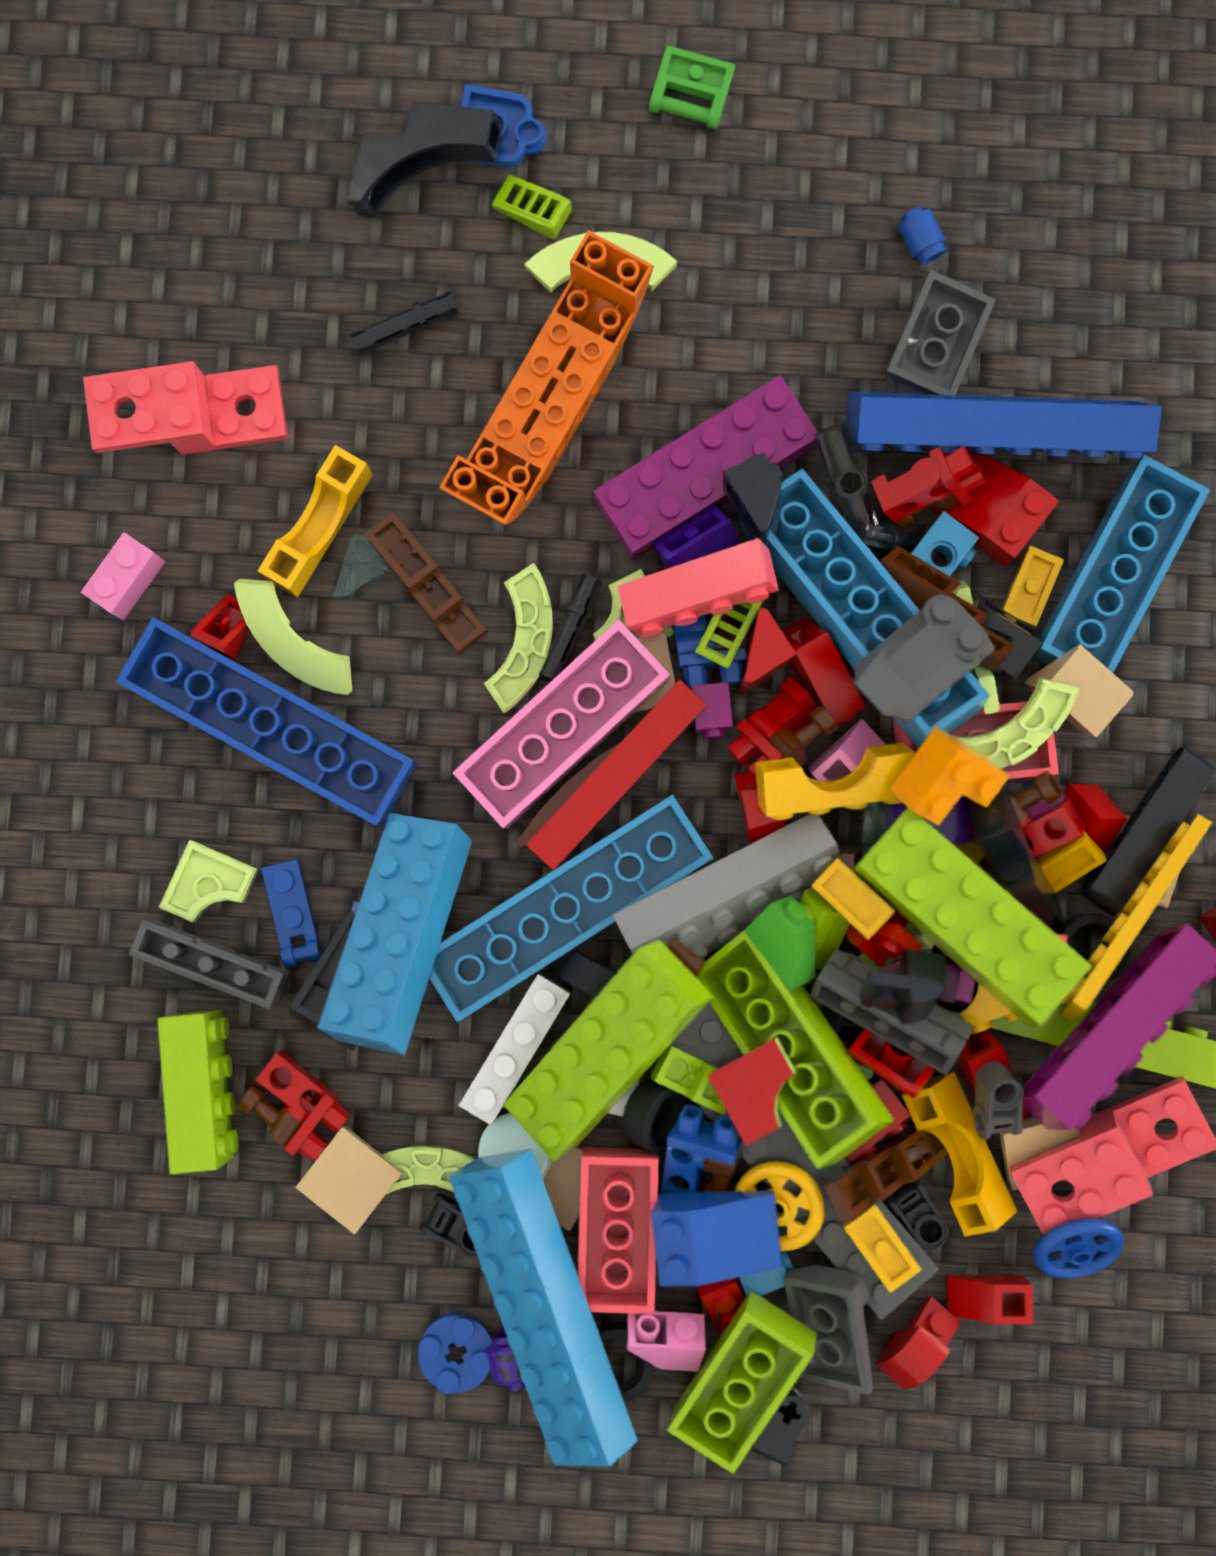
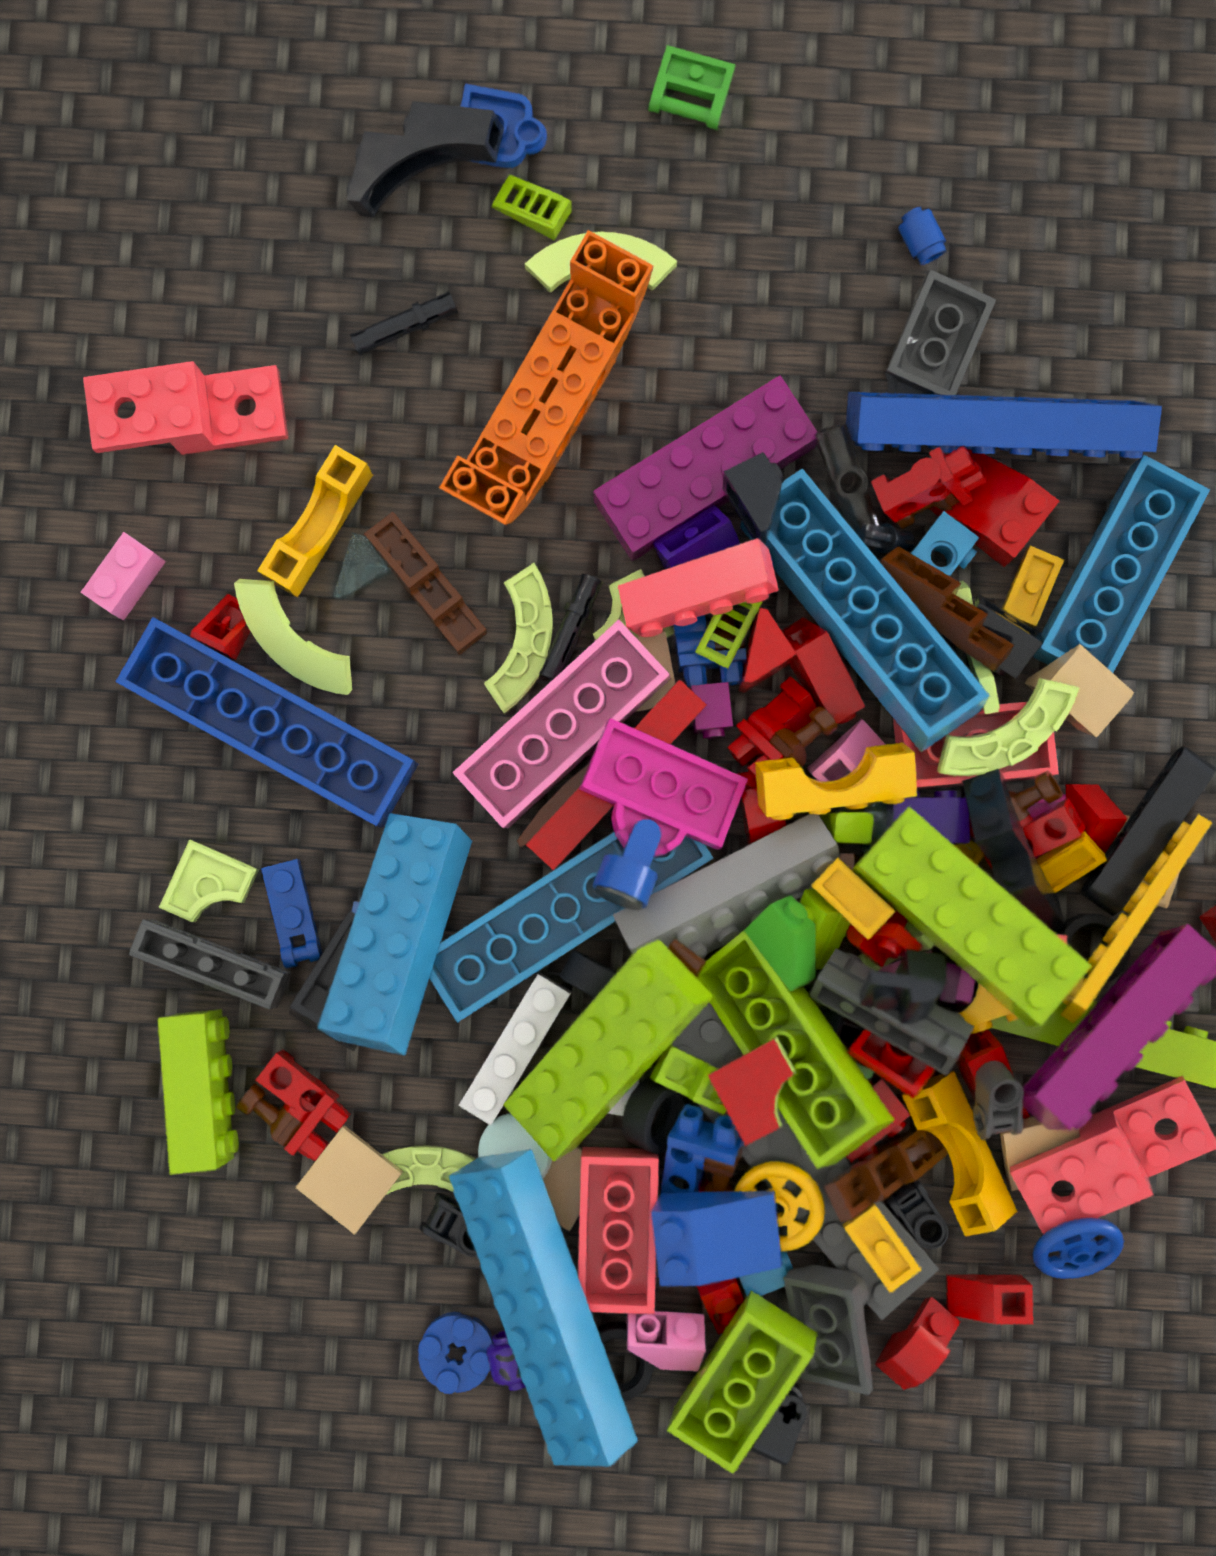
dark grey slope [852,594,994,725] -> none
light orange brick [889,726,1010,826] -> none
none -> dark pink plate [579,718,748,910]
none -> lime slope [819,812,874,844]

